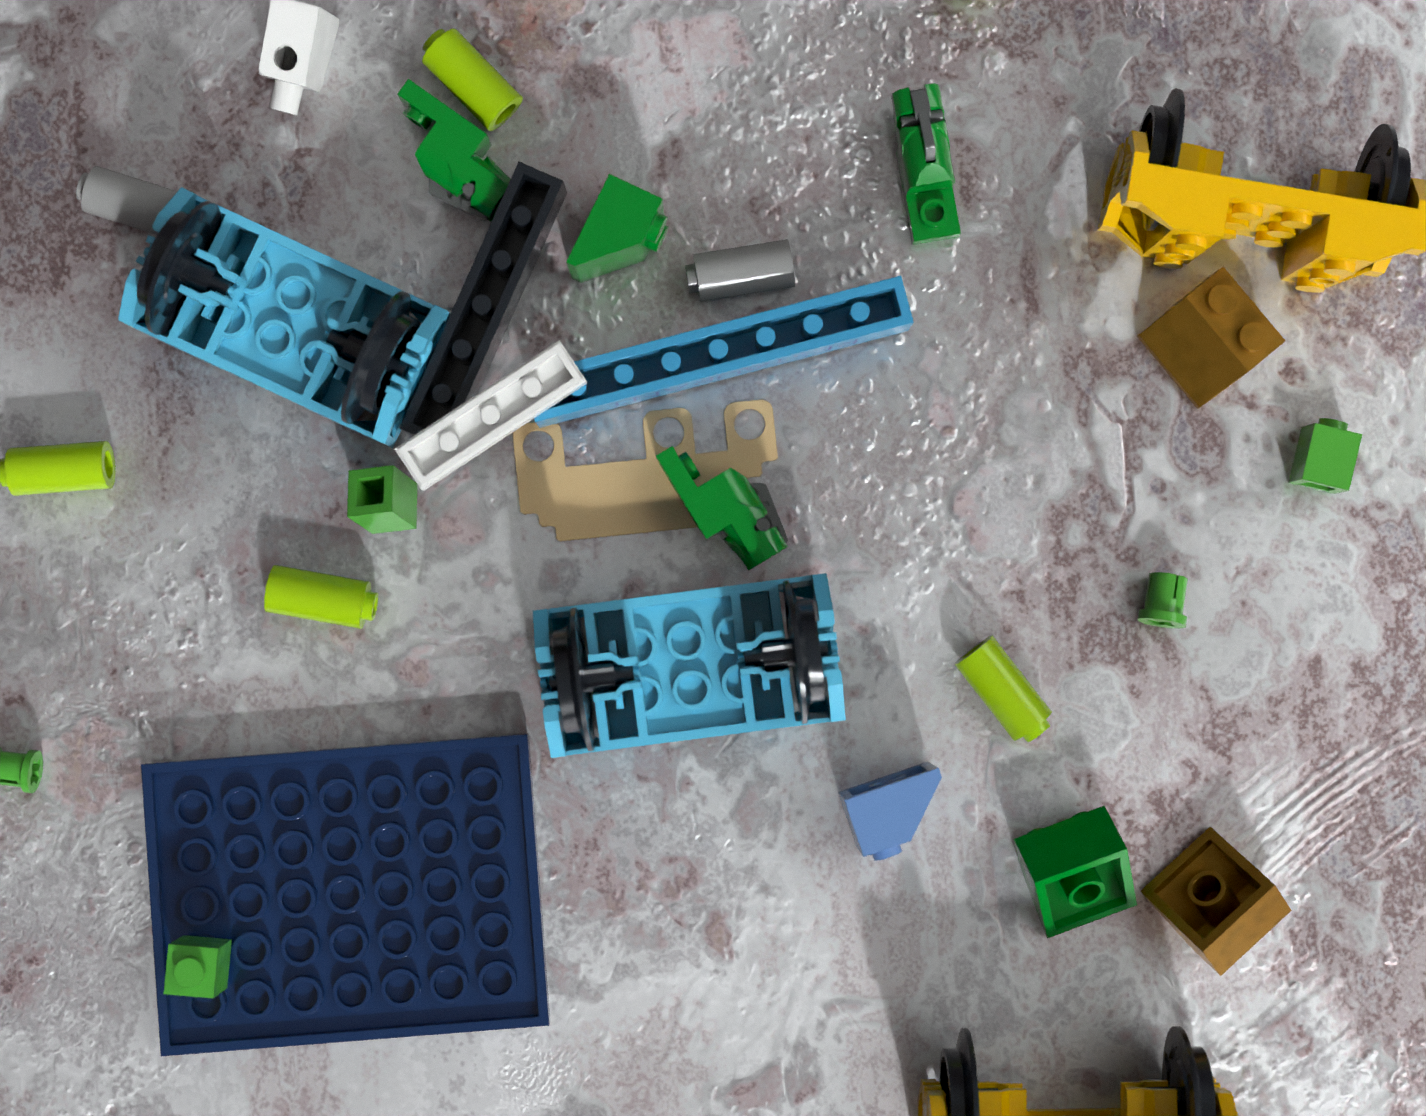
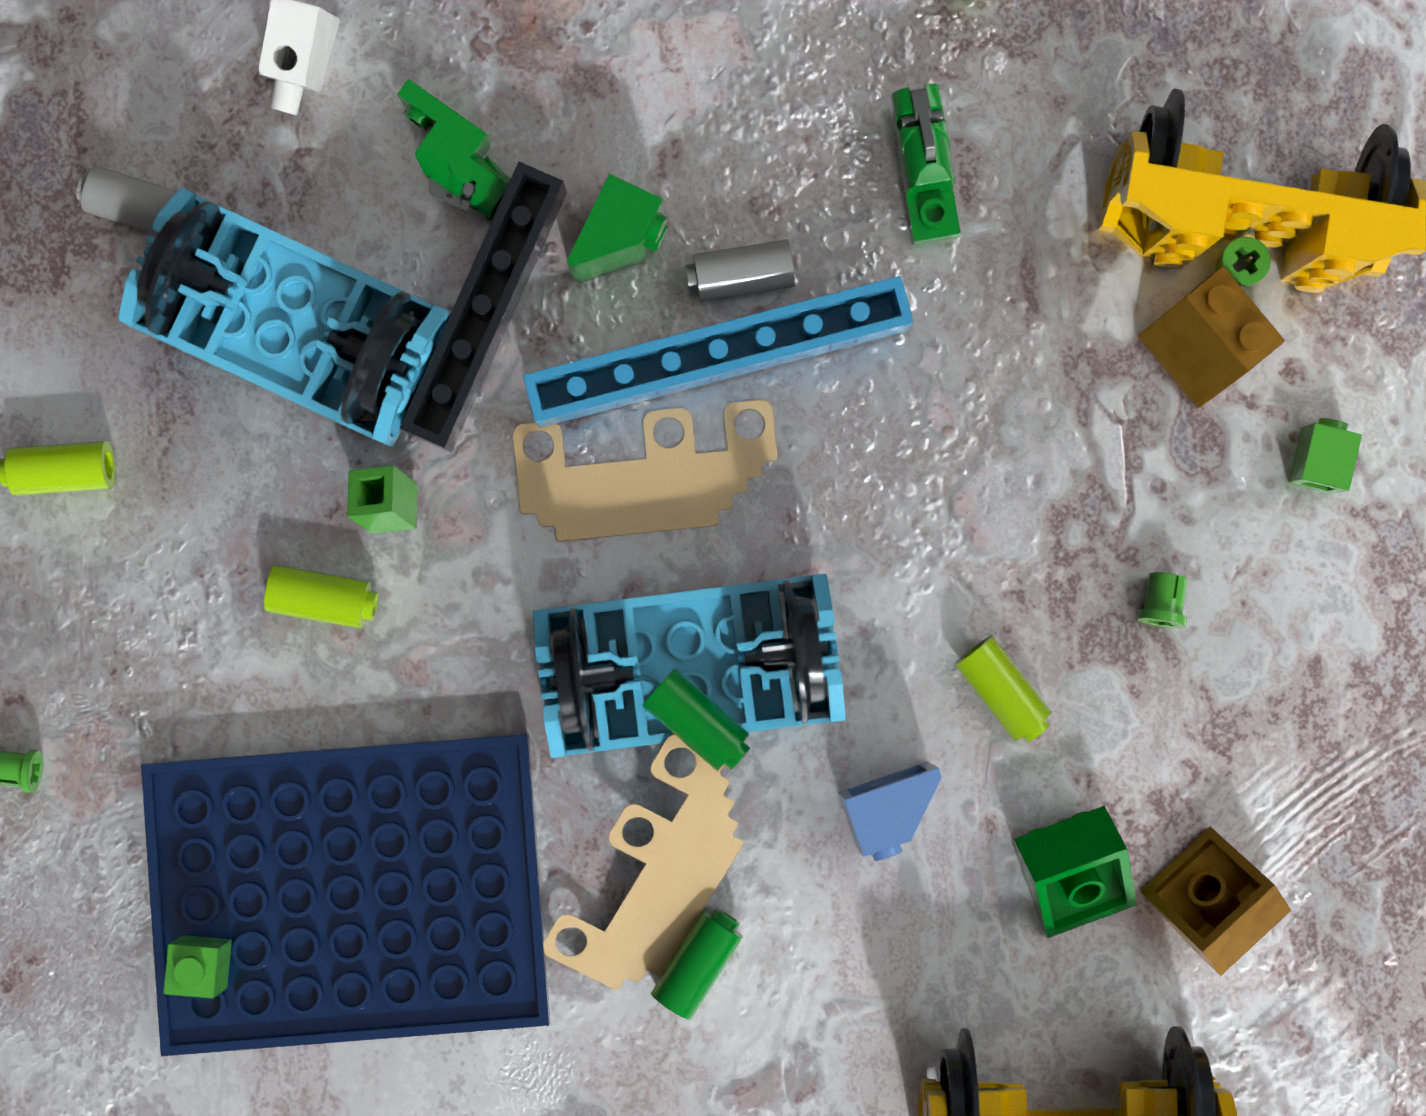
white tile [394,340,587,491] -> none
lime brick [422,28,523,131] -> none
green plate [656,446,788,571] -> none
none -> tan piece [543,734,744,990]
none -> green brick [642,668,750,771]
none -> green brick [651,908,743,1020]
none -> bright green bush [1215,237,1271,287]

